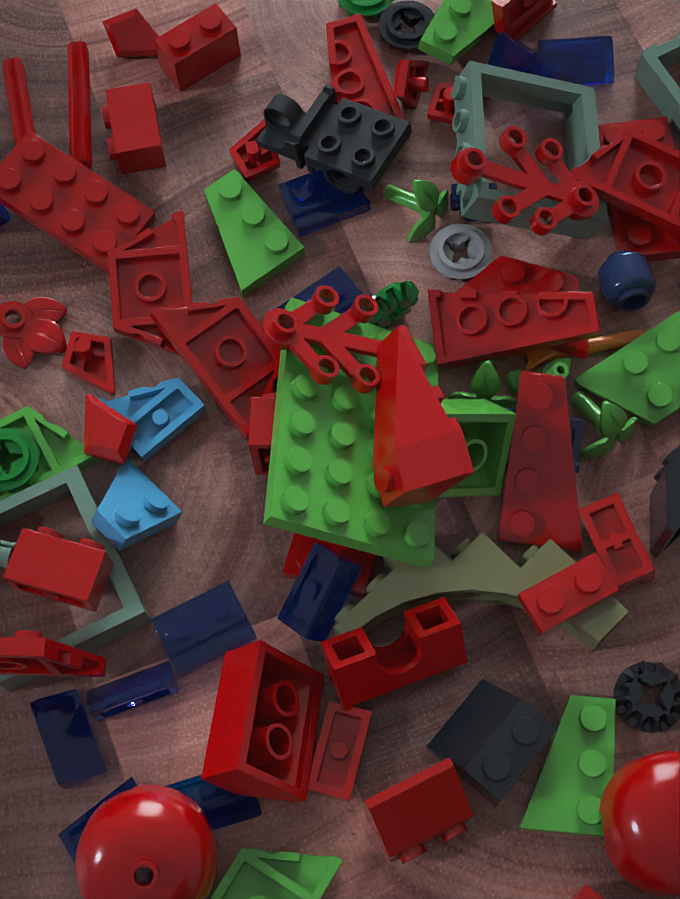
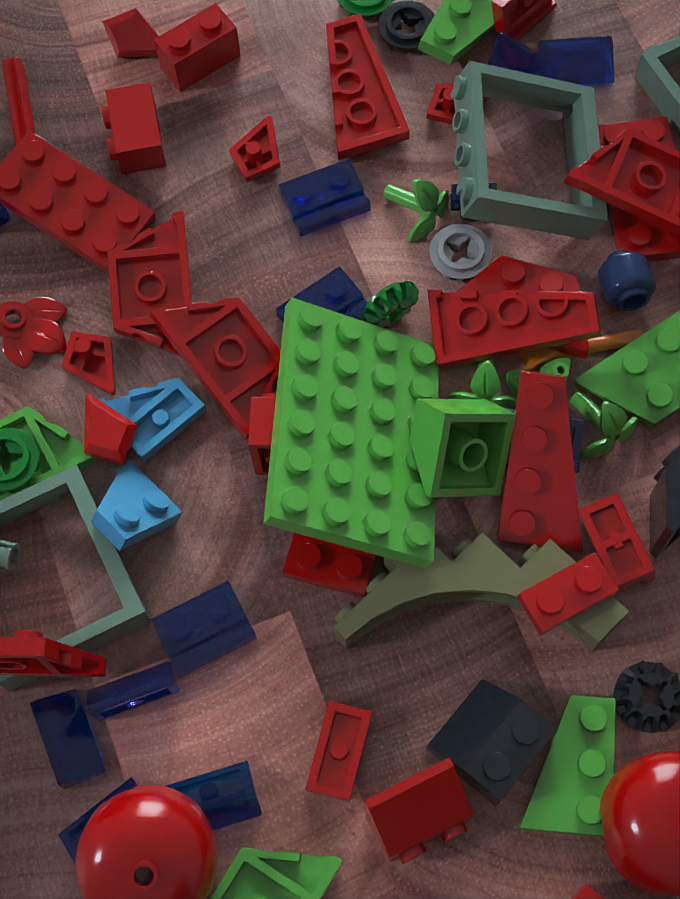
red brick [3,527,114,612] -> none
red axle [67,40,92,169] -> none
red slope [201,640,324,803] -> none
bright green wing [204,169,305,298] -> none
black plate [256,85,412,194] -> none
red plant [261,285,381,394] -> none
clear blue slope [277,542,362,642] -> none
red arch [320,597,468,709] -> none
red wedge [373,326,474,508] -> none
red piece [393,59,429,109] -> none
red plant [450,126,600,236] -> none

